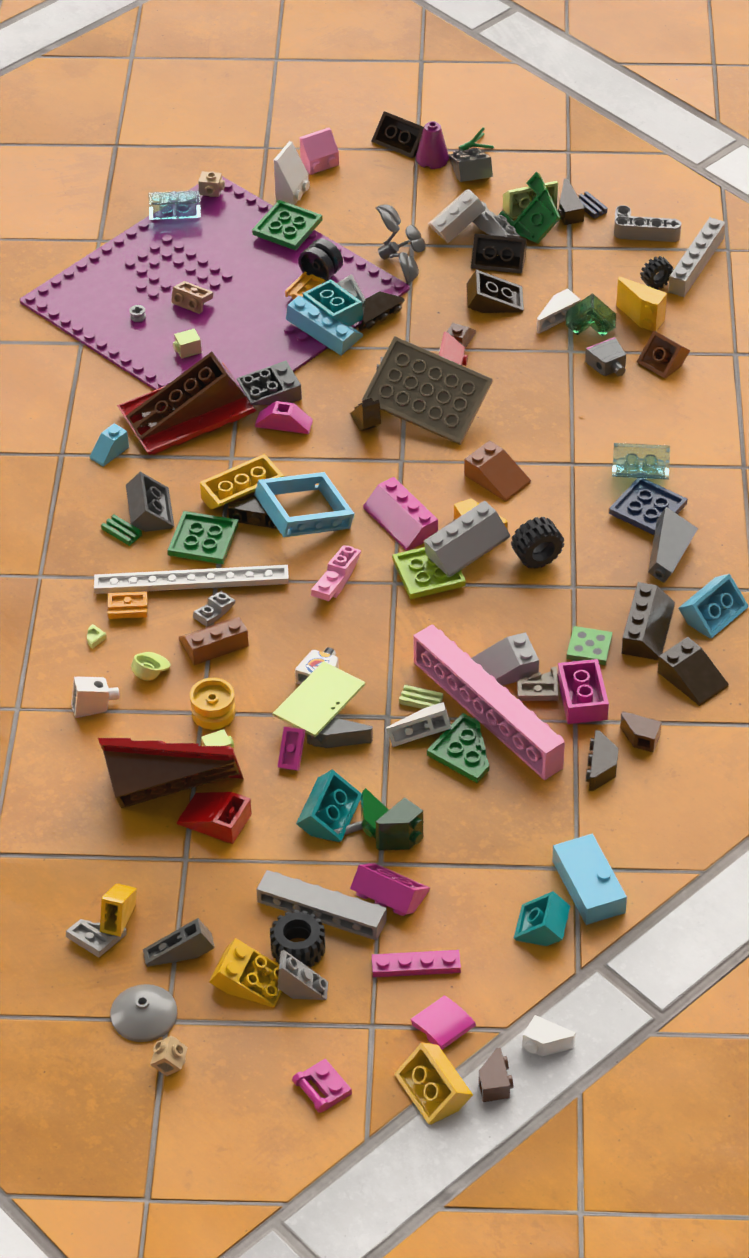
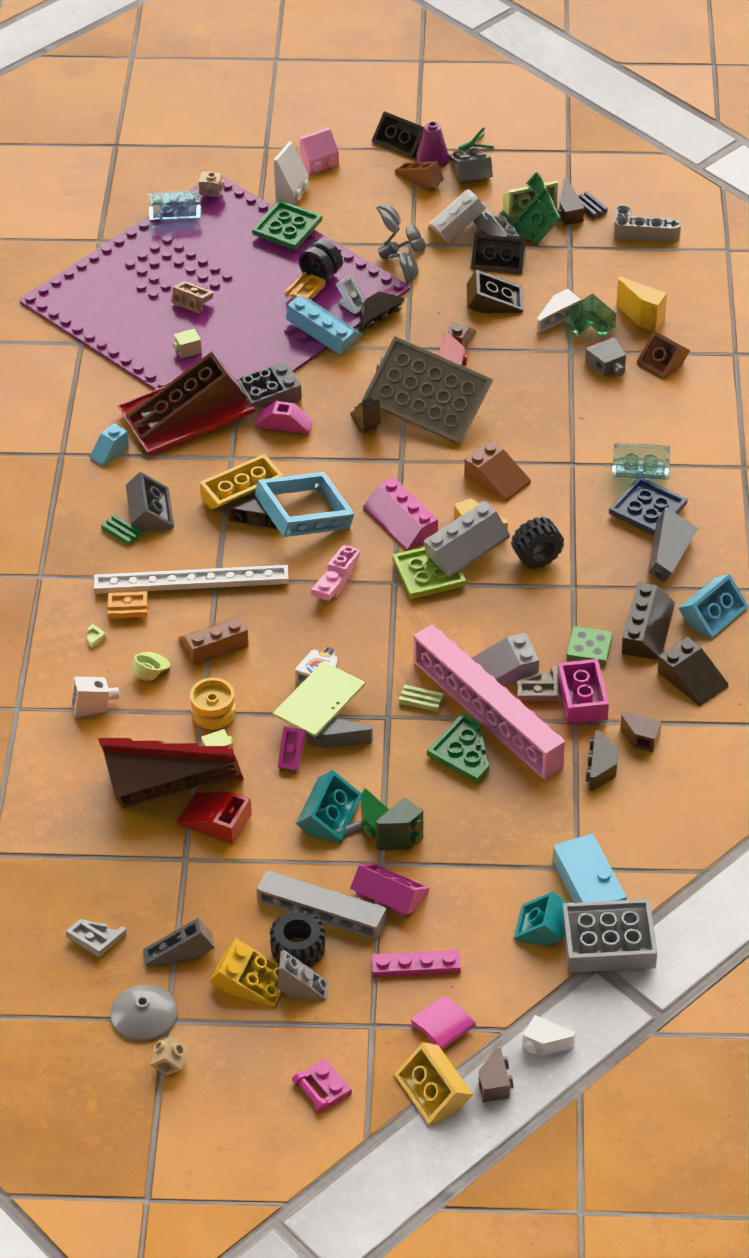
yellow slope [100,883,137,937] -> none
light grey bush [130,305,146,322] -> none
green plate [167,511,239,564] -> none
light grey slope [193,591,235,627] -> none
teal slope [302,280,363,326] -> none
white slope [386,702,451,747] -> none
black tyre [640,256,674,290] -> none
light grey brick [668,217,726,297] -> none
none -> dark orange slope [394,162,444,189]
none -> light grey slope [562,899,658,973]

